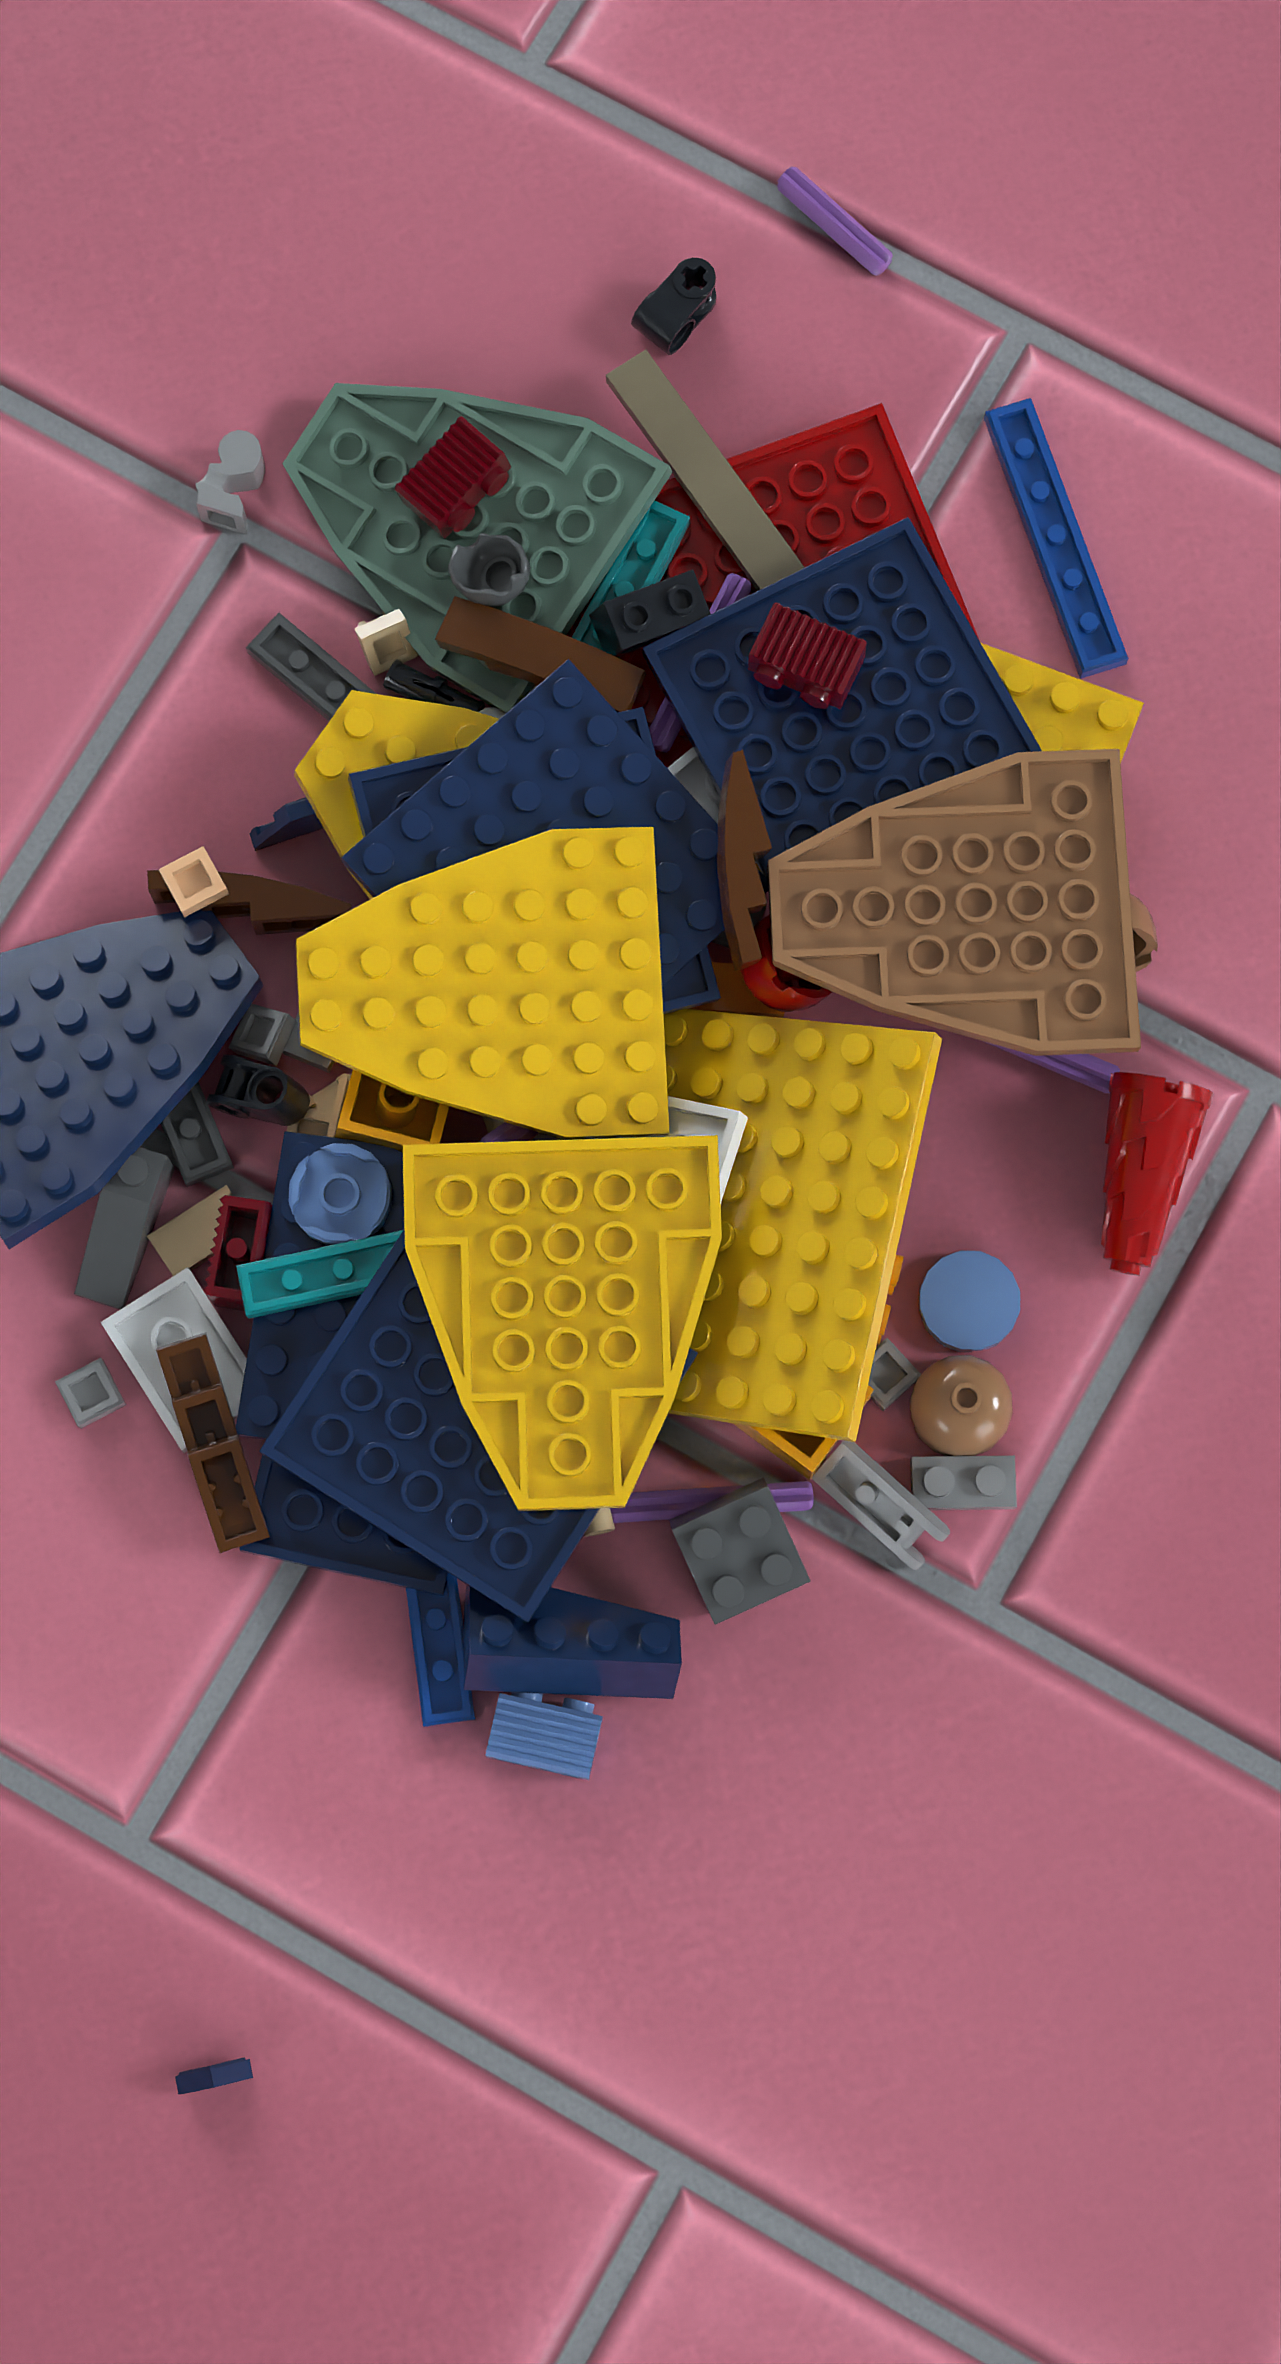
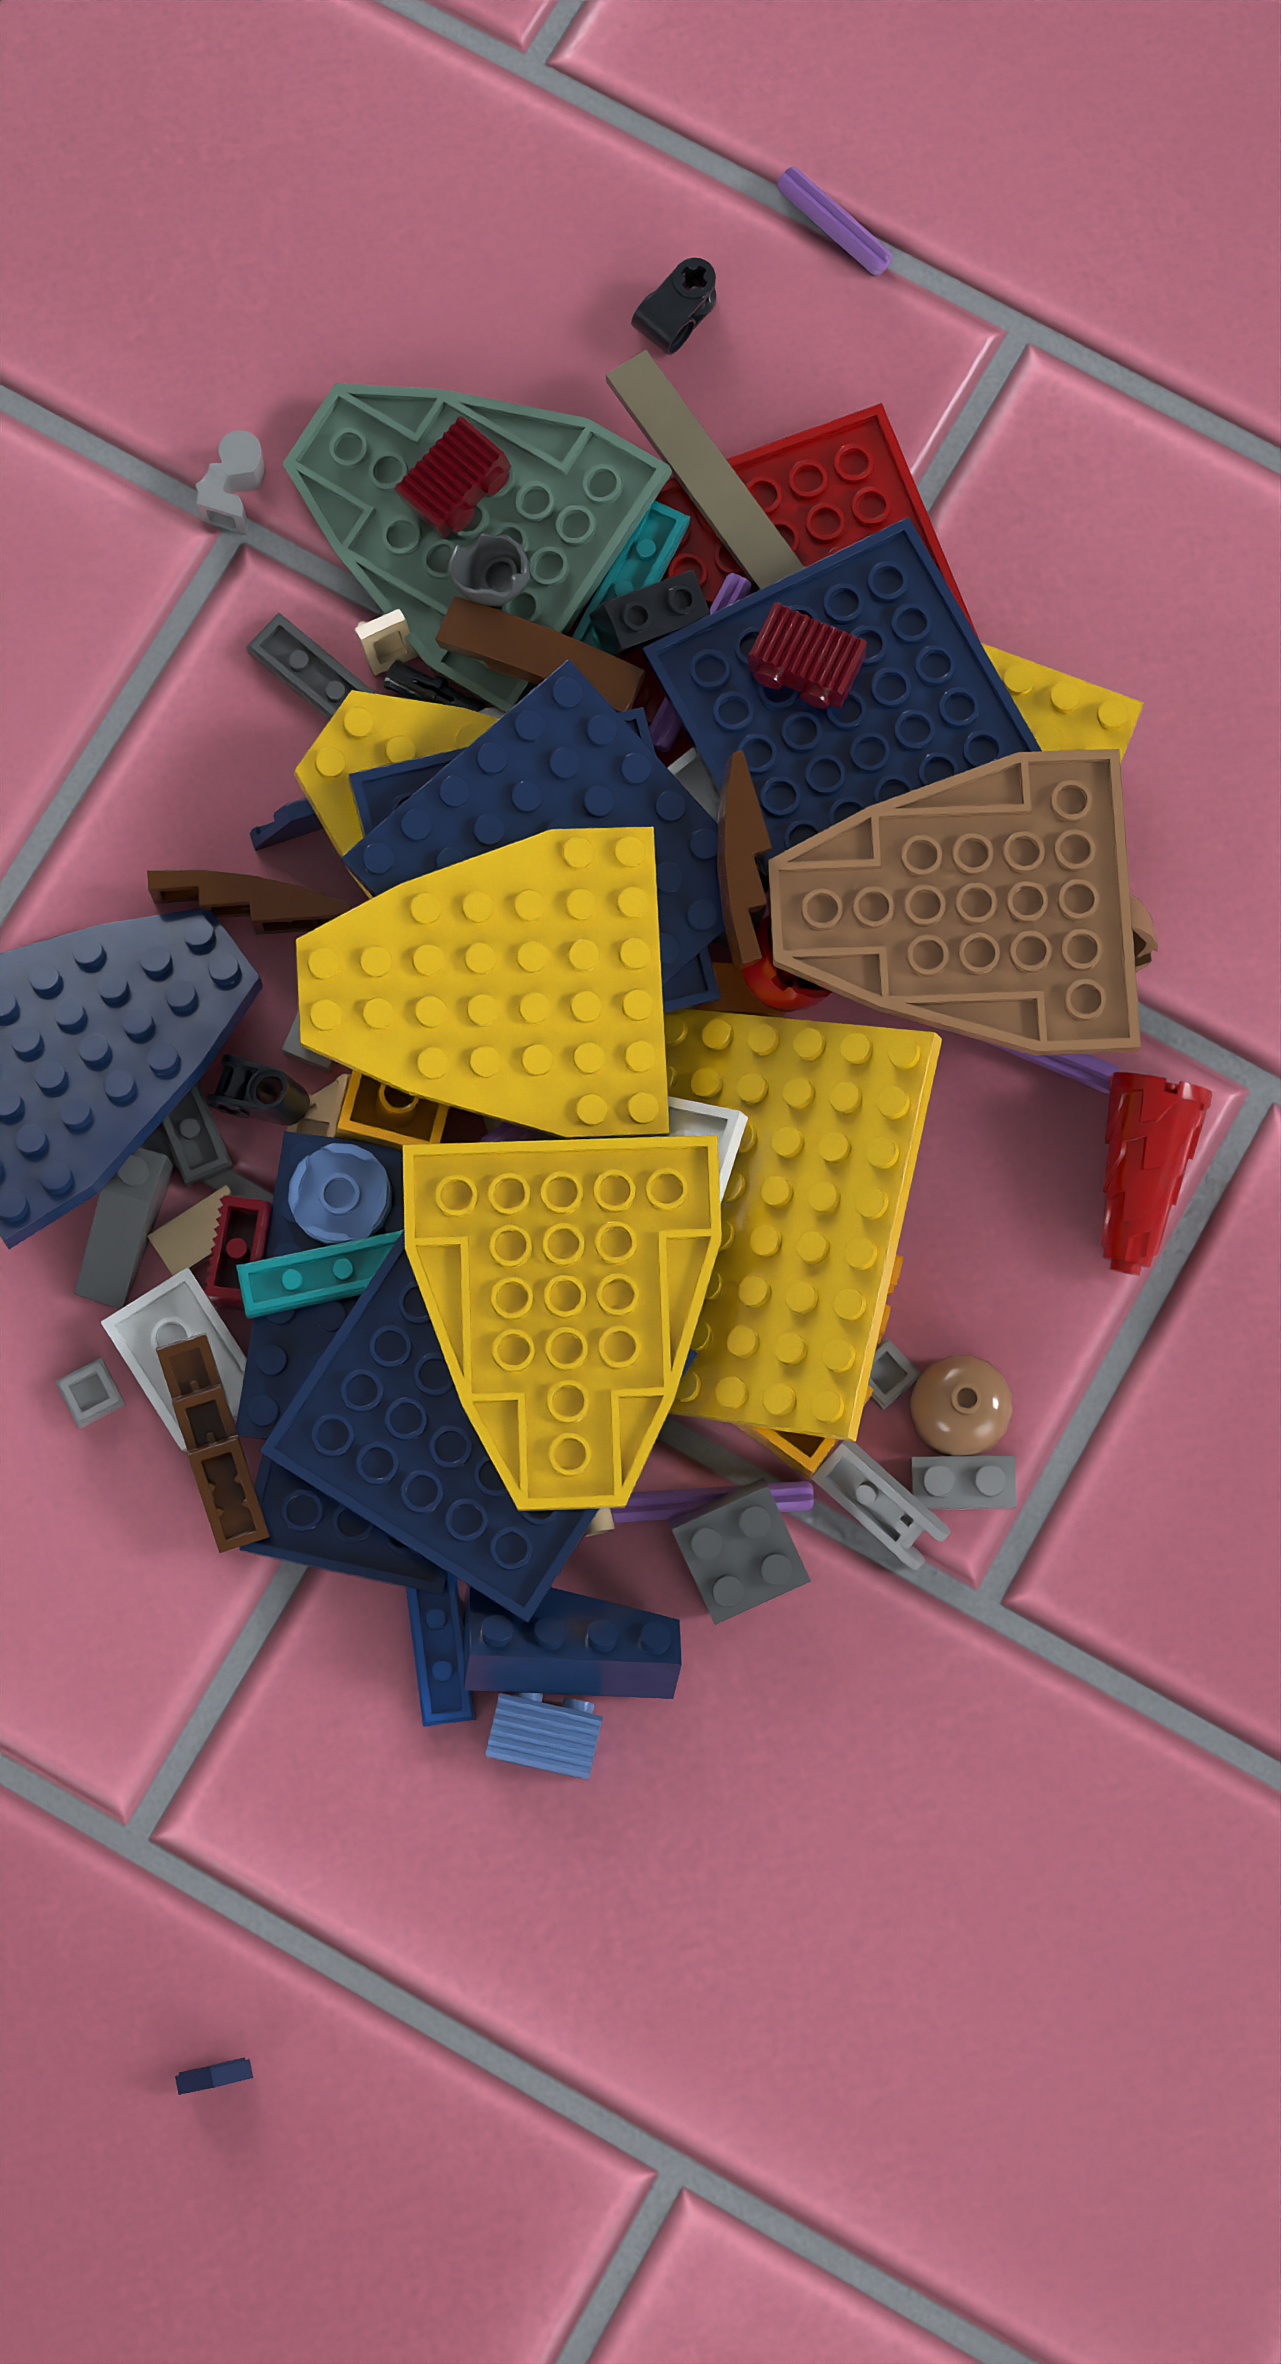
light nougat tile [159,846,229,917] -> none
light grey tile [228,1004,296,1066] -> none
medium blue tile [919,1250,1020,1352] -> none
blue tile [984,398,1129,679] -> none

